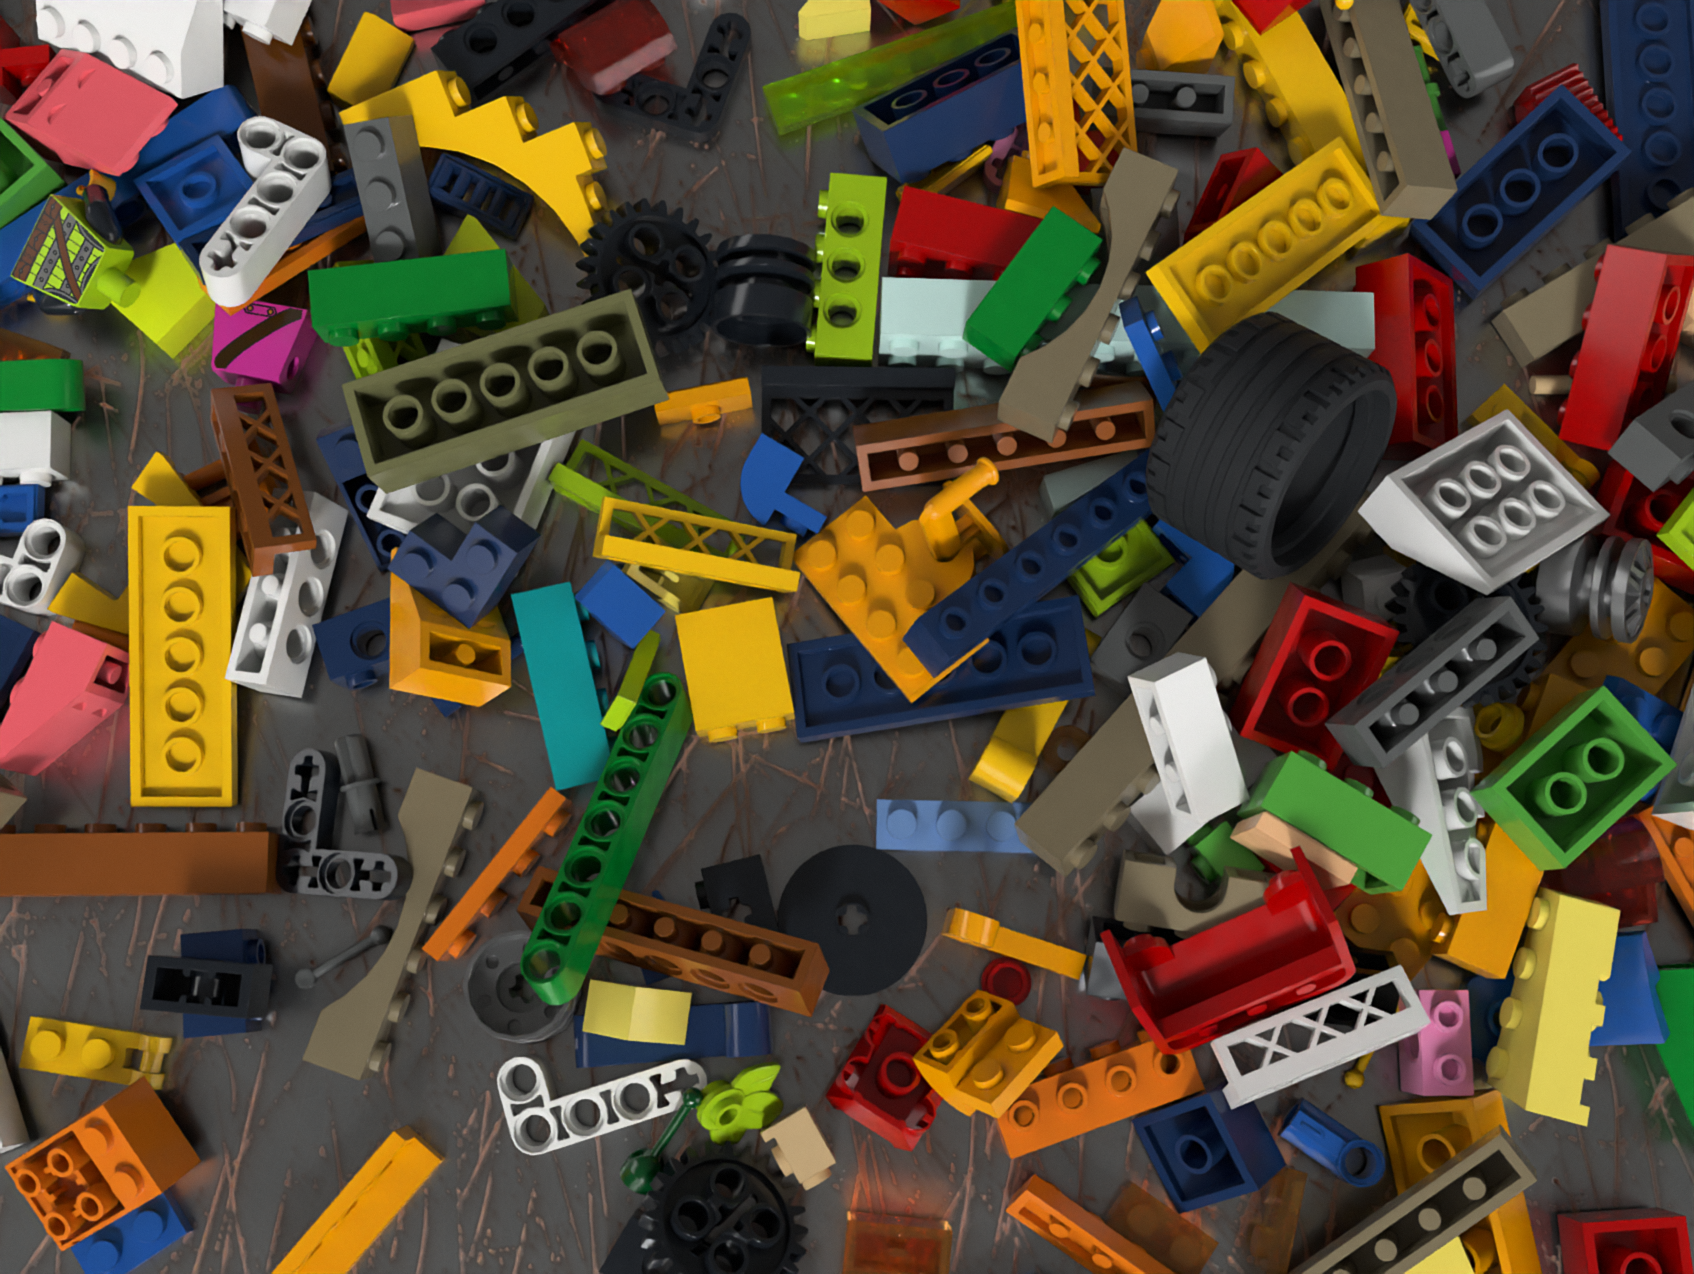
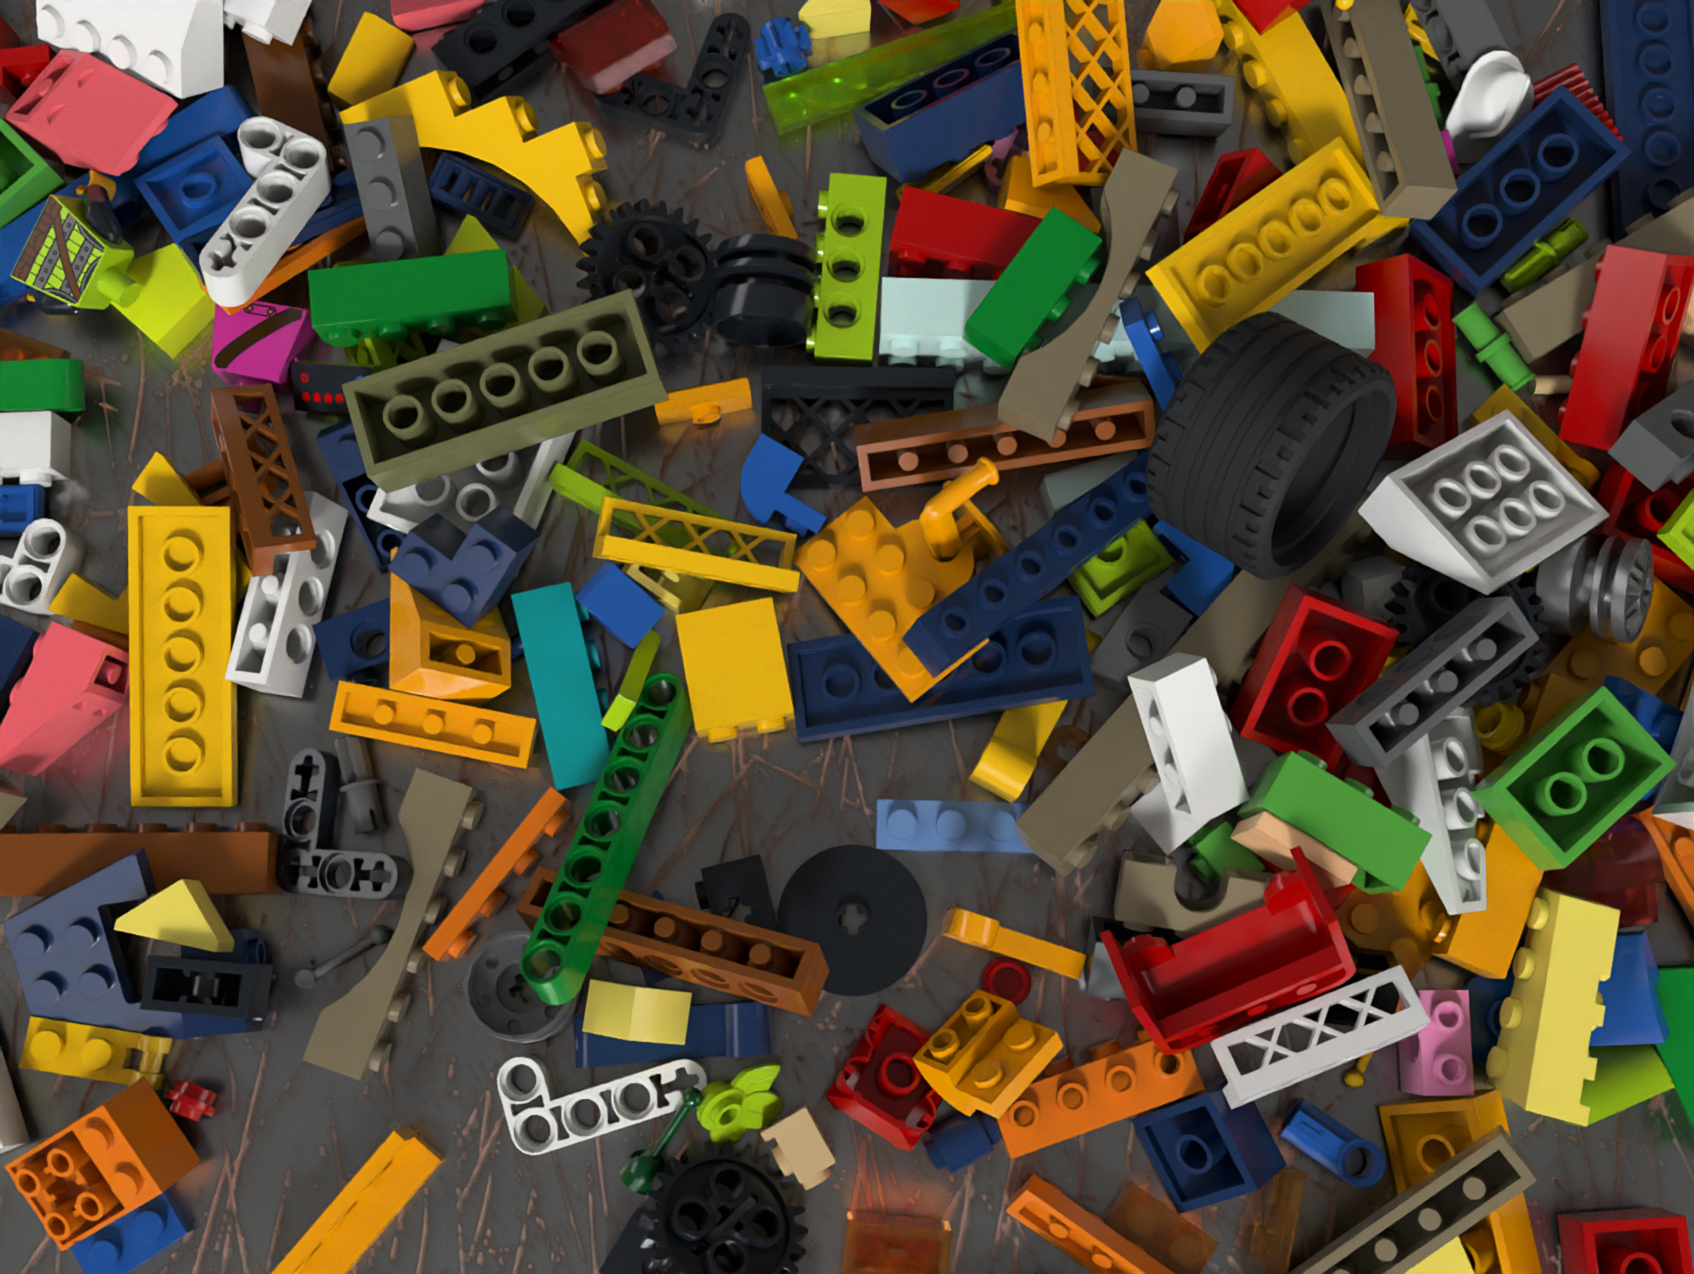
none -> dark blue wing [3,847,189,1040]
none -> light yellow slope [114,879,235,952]
none -> red plate [164,1079,217,1123]
none -> black tile [291,360,383,414]
none -> light orange fence [329,680,540,769]
none -> light orange plate [745,155,799,241]
none -> blue gear [754,17,813,78]
none -> dark blue brick [923,1109,1003,1176]
none -> white piece [1443,50,1535,164]
none -> bright green pin [1452,301,1536,392]
none -> lime axle [1500,218,1589,295]
none -> lime brick [1562,1044,1675,1127]

